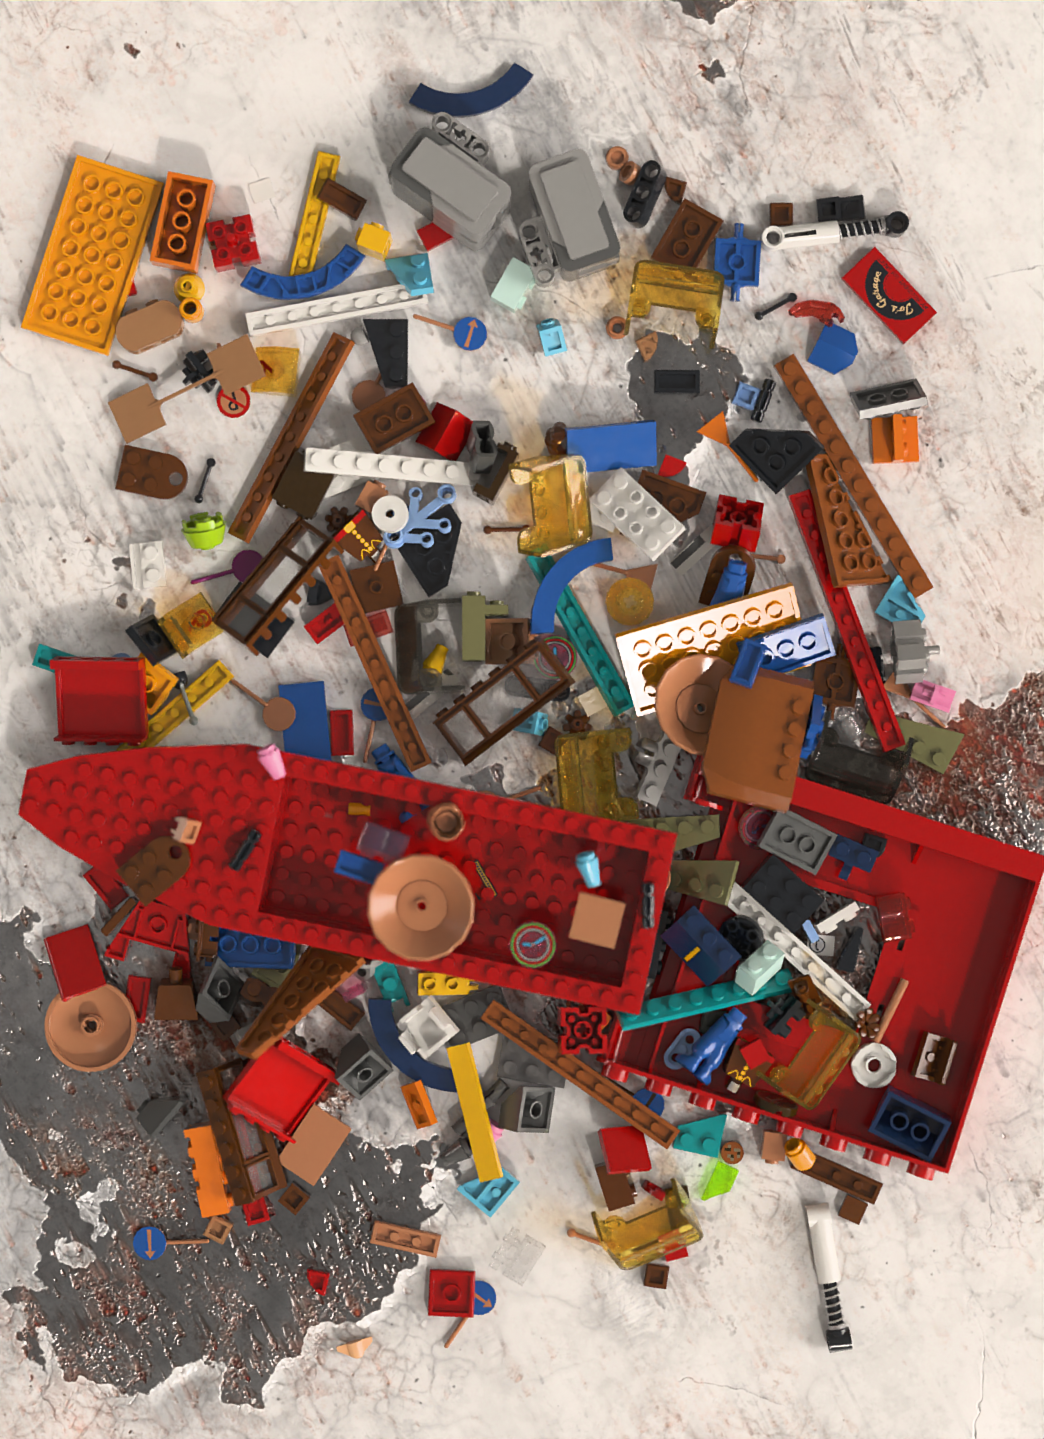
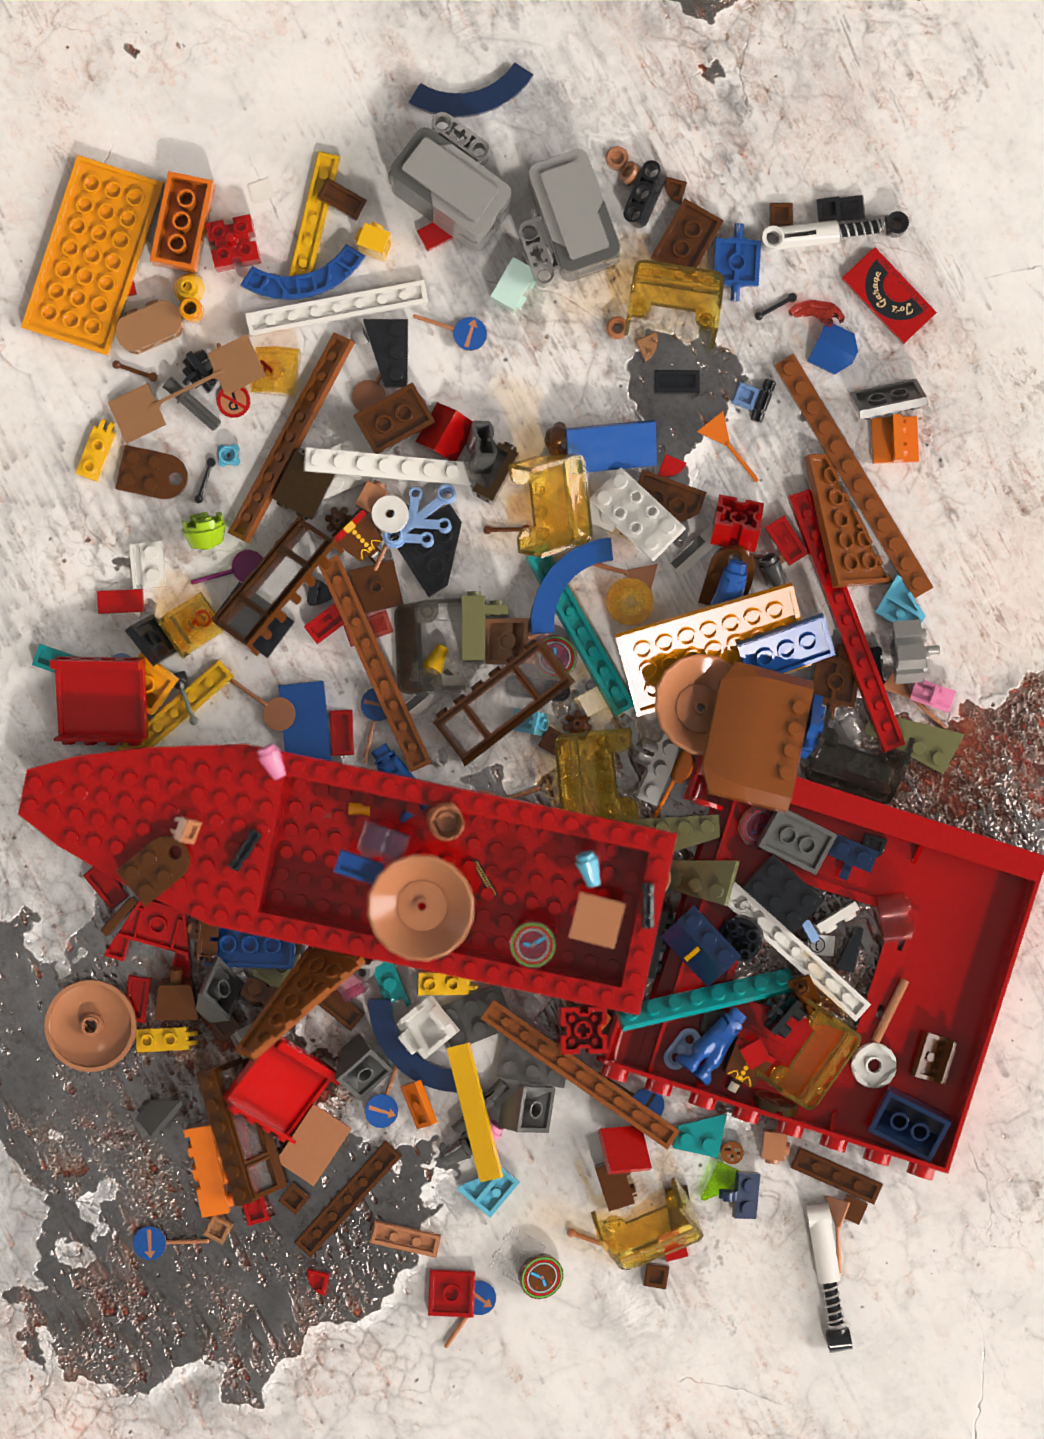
red piece [44,924,107,1002] -> none
light nougat piece [336,1336,372,1359] -> none
medium azure wing [385,253,434,296] -> none
medium azure bracket [536,318,567,357] -> none
red tile [641,1180,666,1201] -> none
black plate [729,428,825,494] -> none
blue tile [729,638,767,689] -> none
light aqua brick [735,940,785,995] -> none
light orange brick [784,1137,815,1171] -> none
reddish brown plant [854,1008,880,1038] -> none
none -> yellow hinge [75,418,116,482]
none -> red tile [97,589,144,614]
none -> yellow hinge [136,1026,199,1052]
none -> dark grey axle [162,377,221,431]
none -> medium azure plate [217,444,240,467]
none -> reddish brown tile [294,1140,402,1258]
none -> blue piece [364,1065,398,1128]
none -> tile [518,1253,563,1299]
none -> orange piece [653,750,694,818]
none -> dark blue plate [719,1171,761,1219]
none -> dark grey cone [759,553,786,587]
none -> red plate [765,515,809,566]
none -> nougat piece [824,1195,850,1274]

